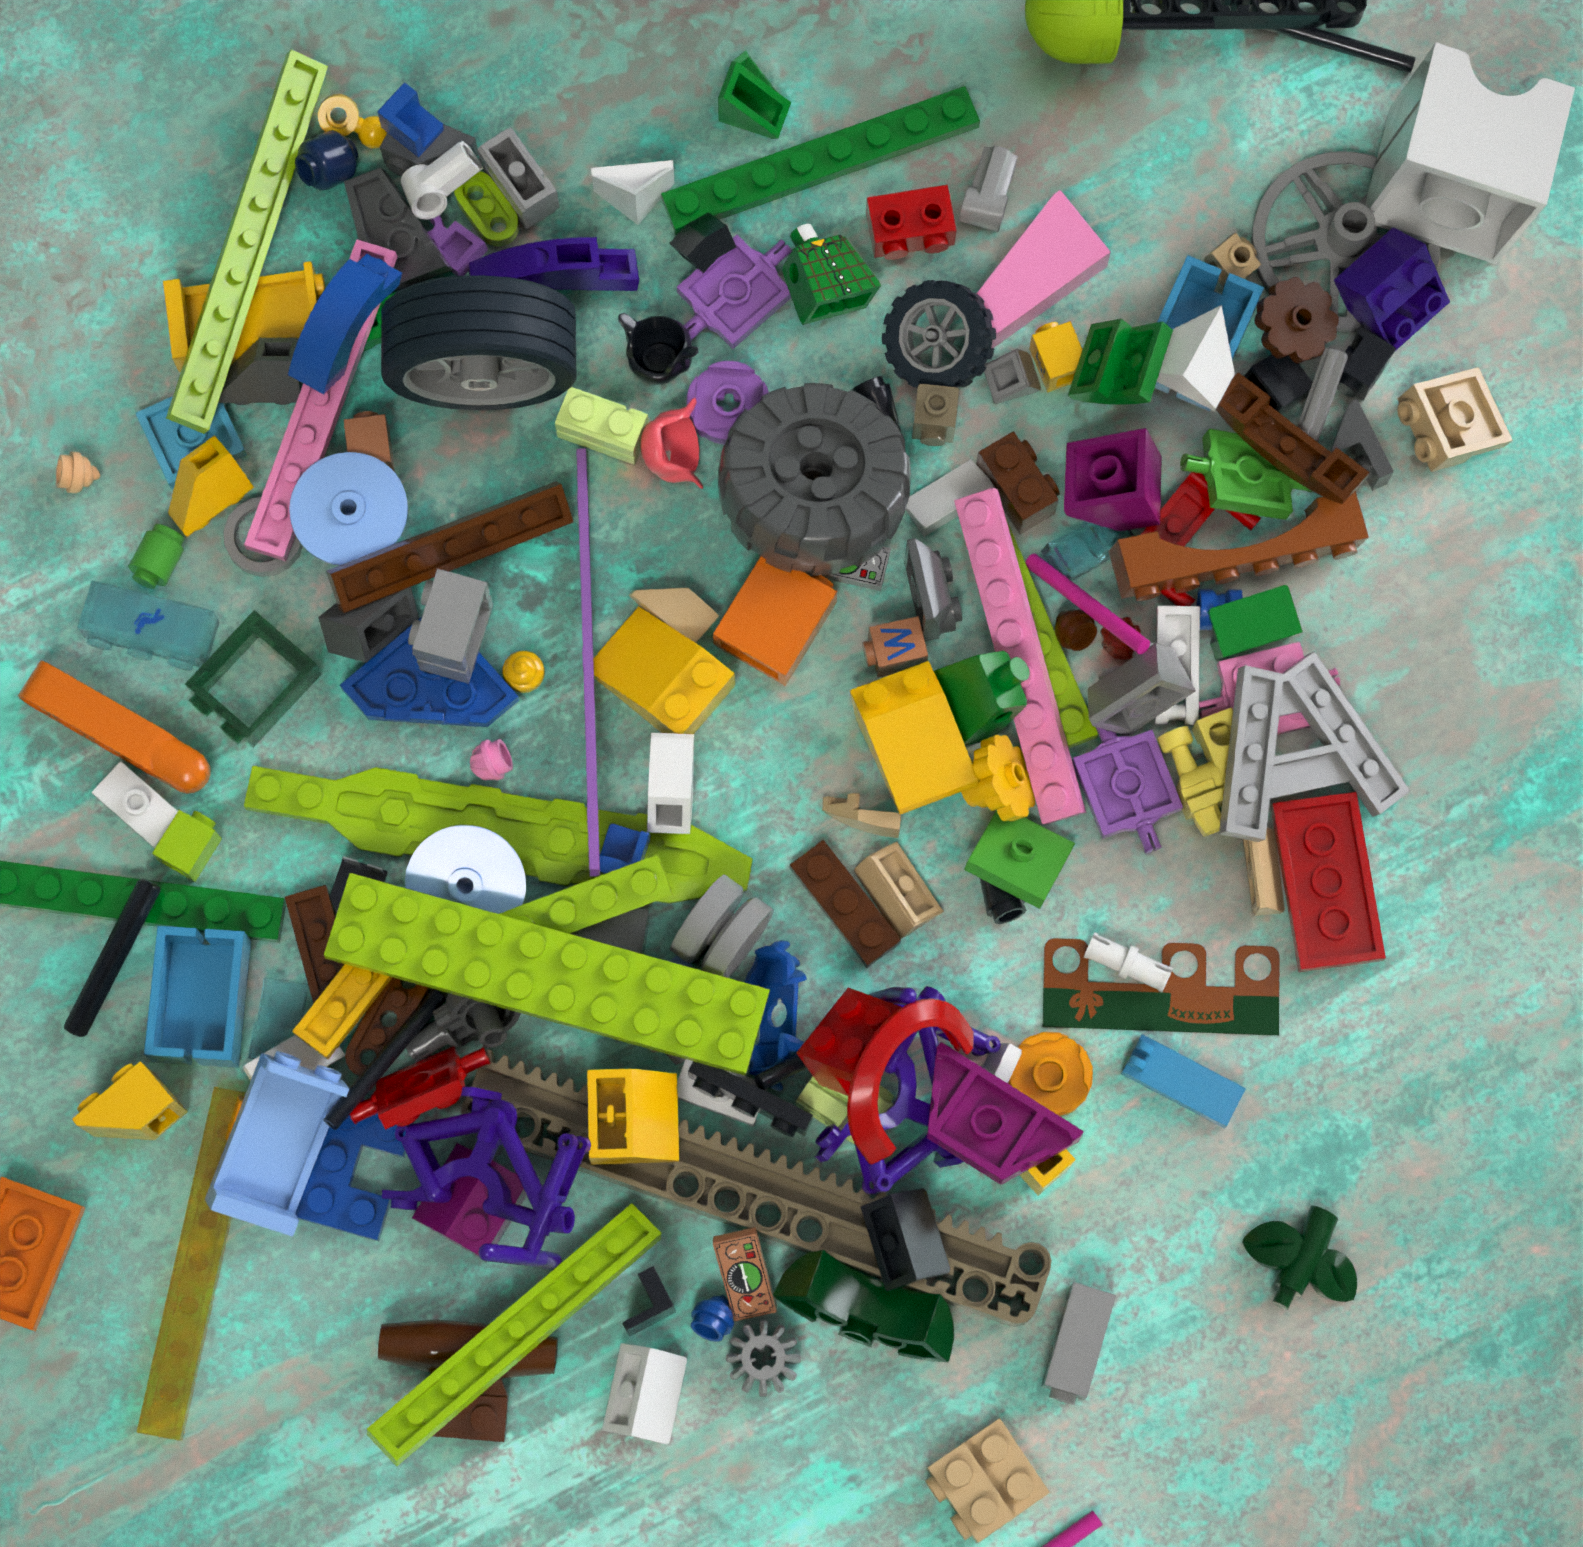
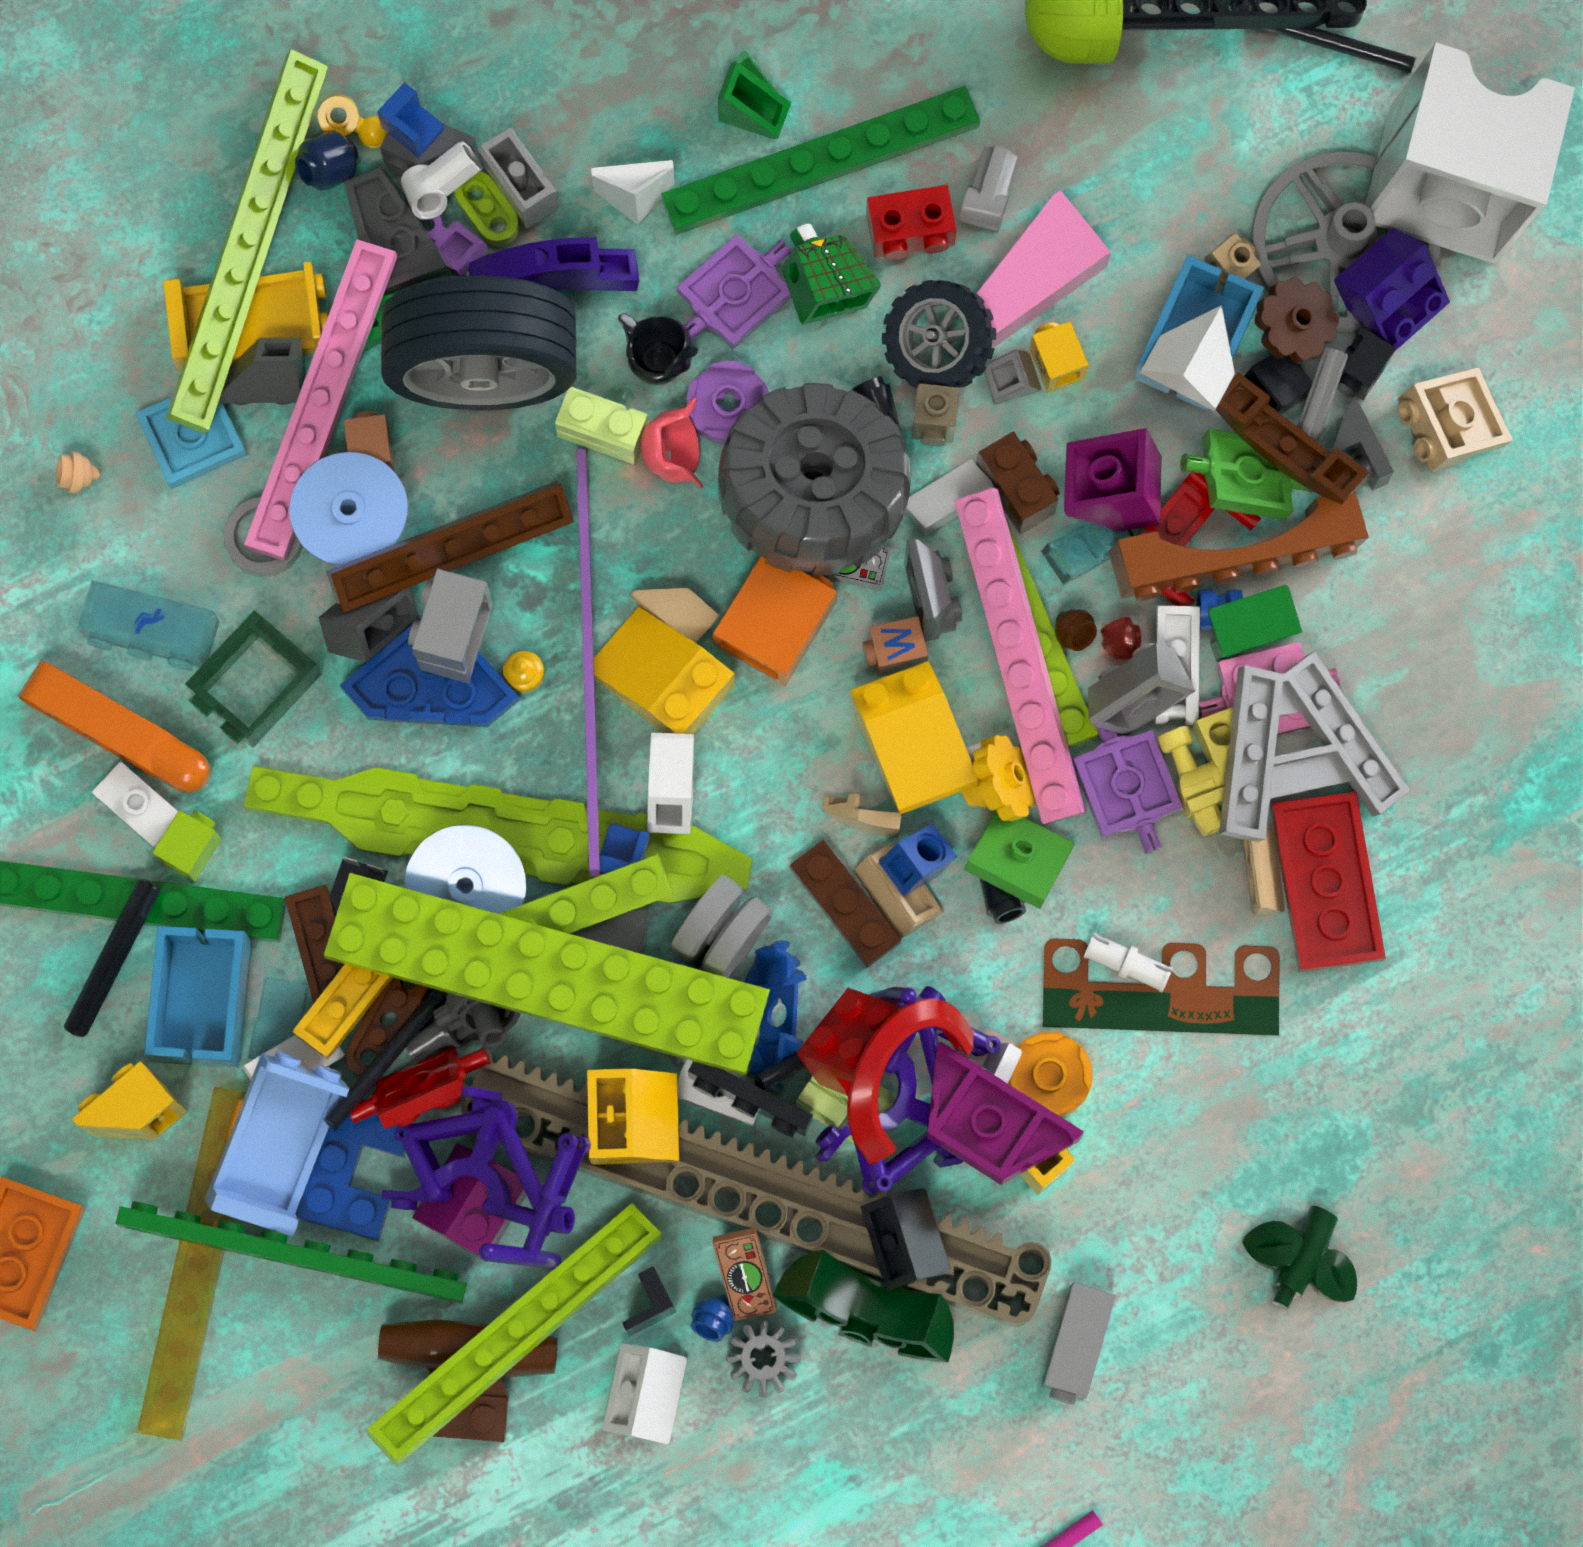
bright green brick [128,524,185,589] -> none
yellow slope [168,435,254,537] -> none
blue arch [288,254,402,394] -> none
bright pink plate [470,739,513,781] -> none
black piece [669,212,736,273] -> none
tan plate [925,1418,1050,1543] -> none
green torso [934,651,1030,745] -> none
dark pink bar [1025,553,1150,654] -> none
green slope [1068,318,1173,405] -> none
dark azure hinge [1121,1034,1246,1129] -> none
none -> green plate [115,1201,467,1303]
none -> blue brick [879,823,957,896]

